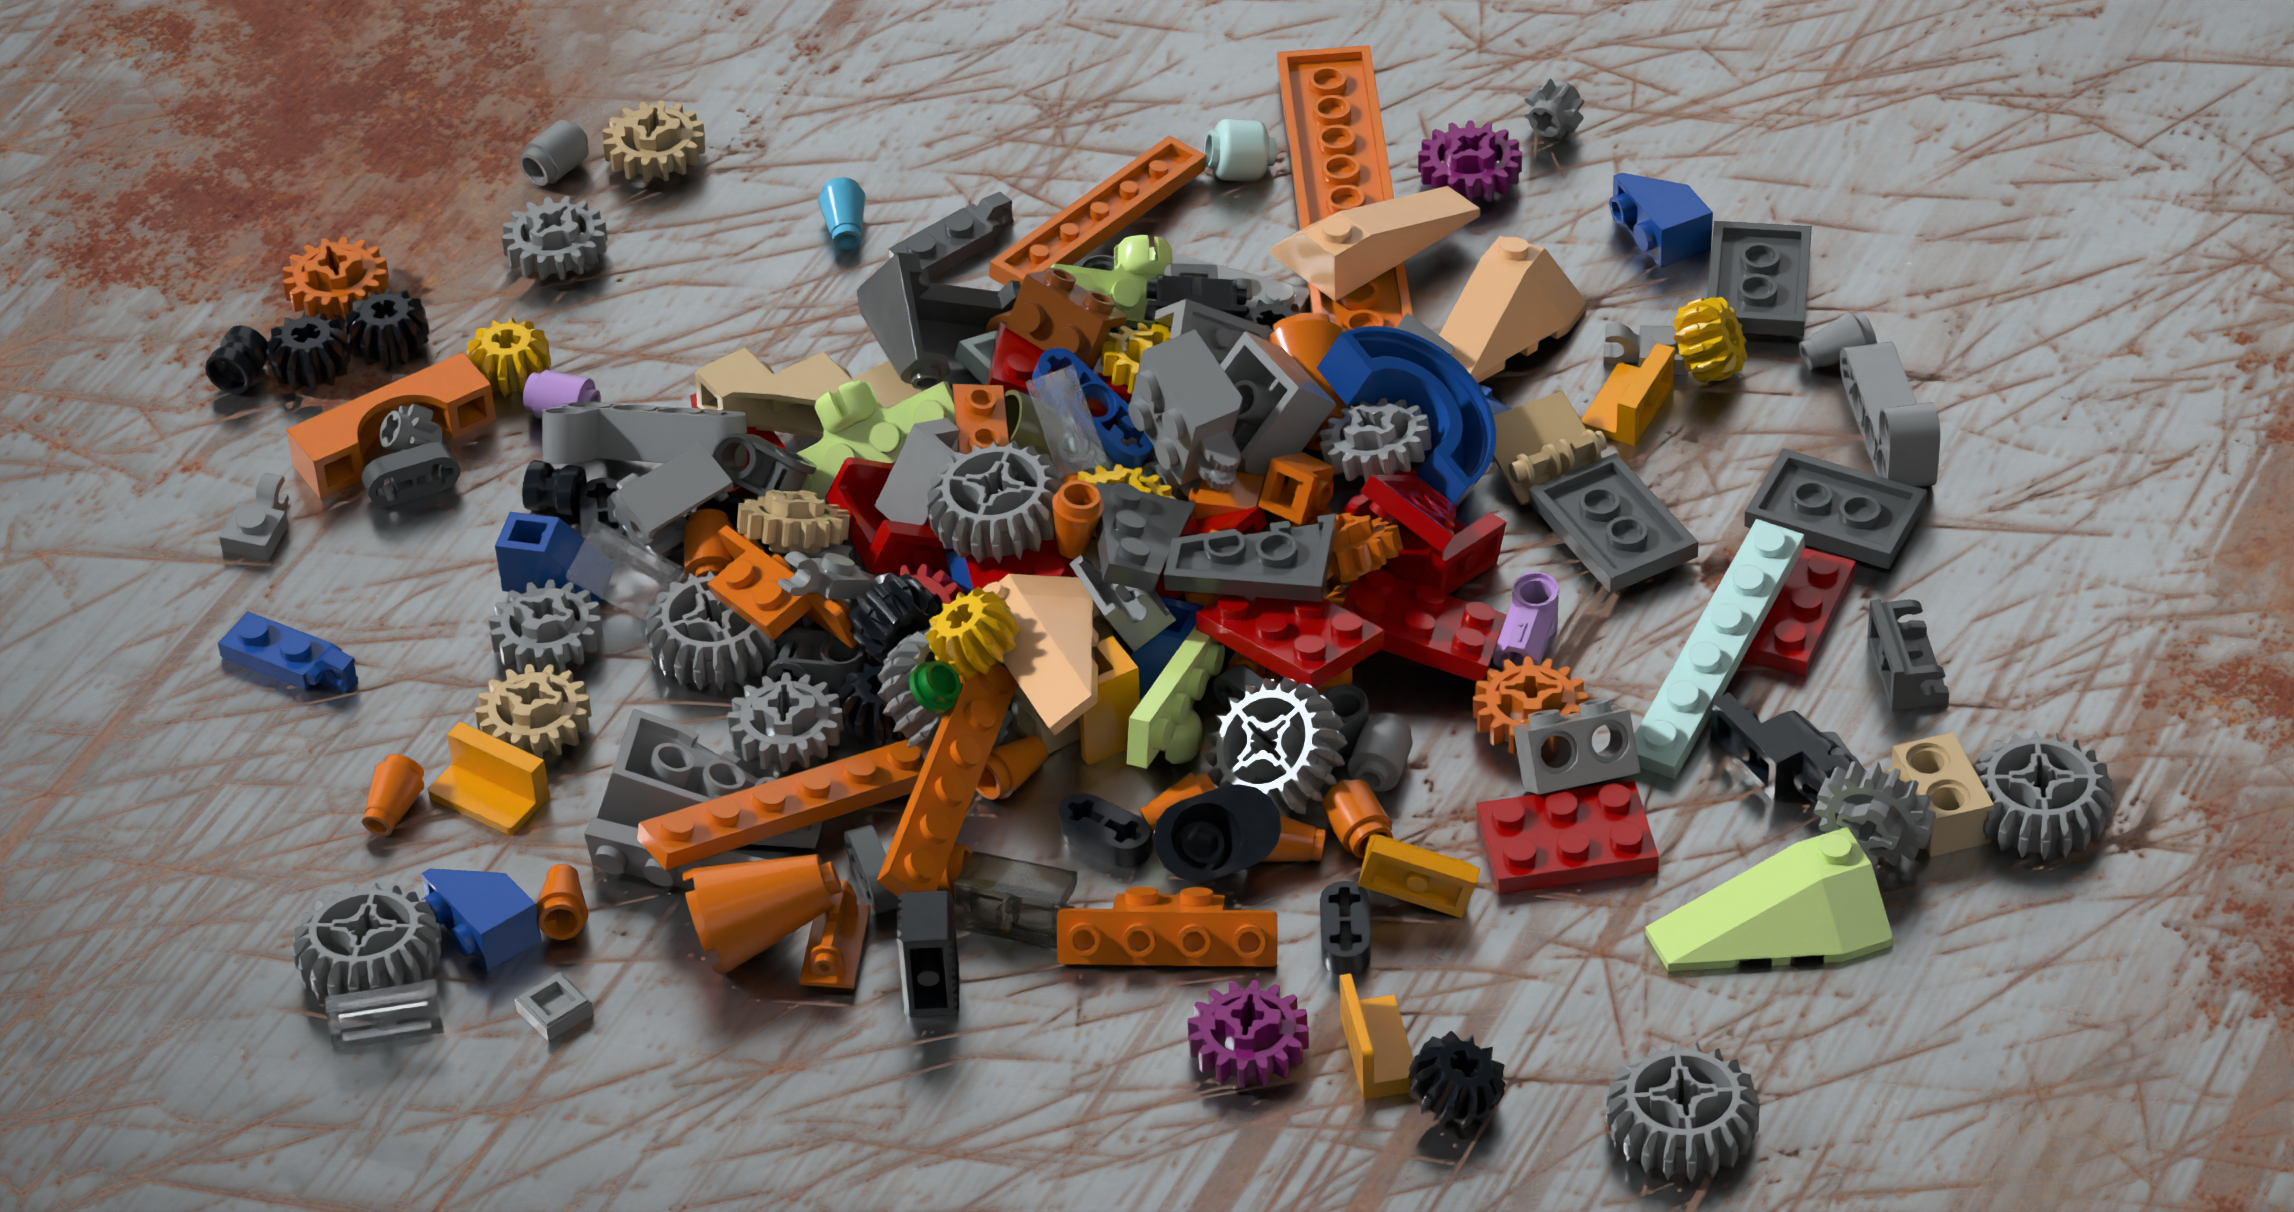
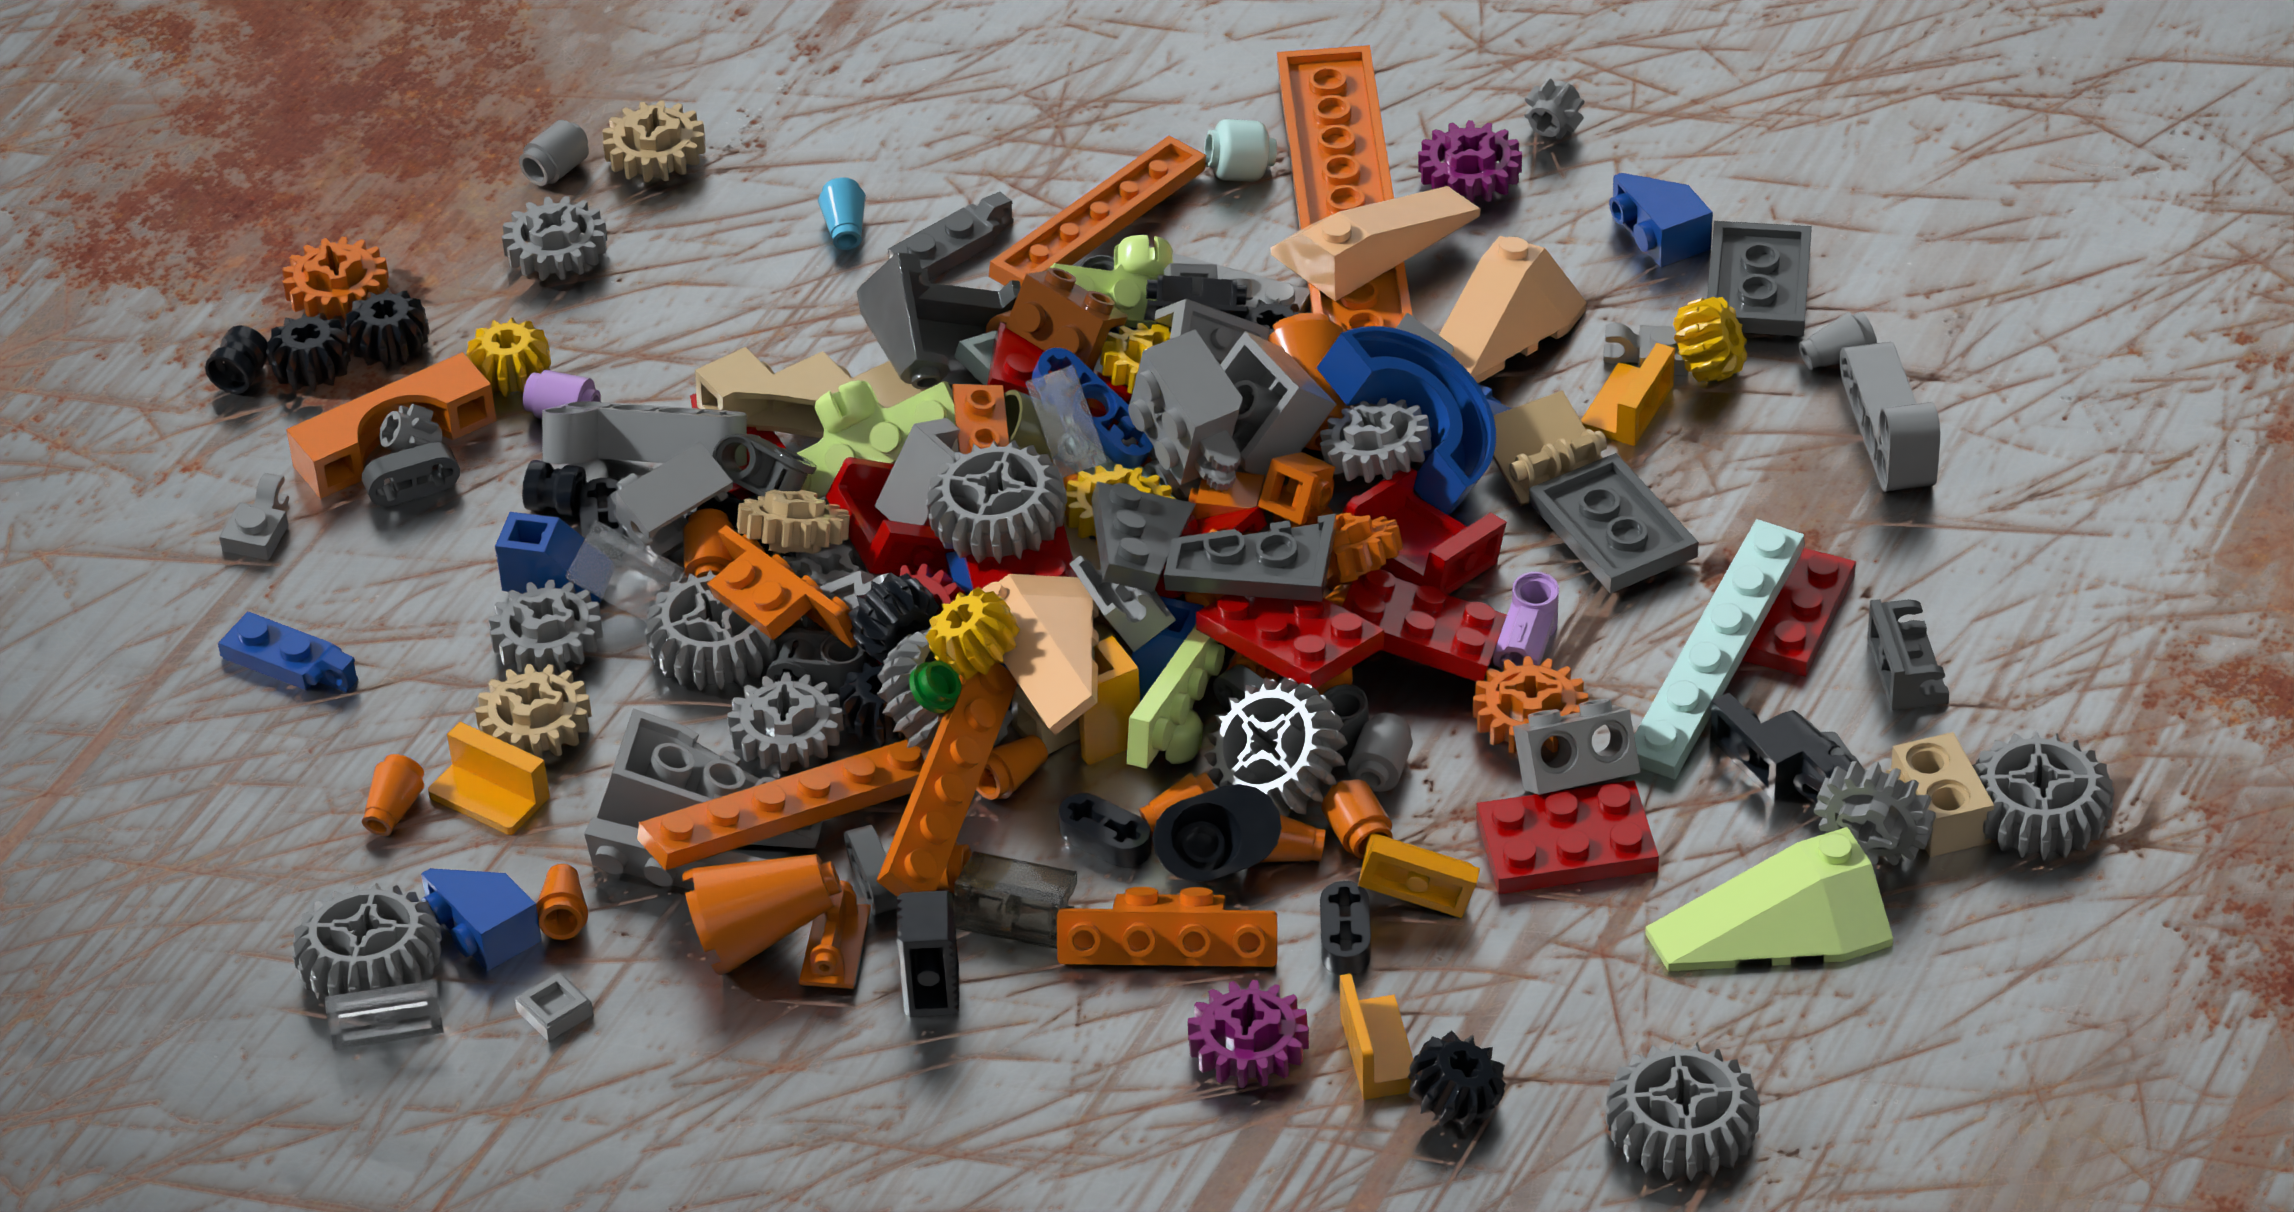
light grey plate [777,551,872,599] -> none
orange cone [1052,480,1104,559] -> none
red wing [1360,475,1456,553] -> none
dark grey plate [1744,448,1927,569] -> none

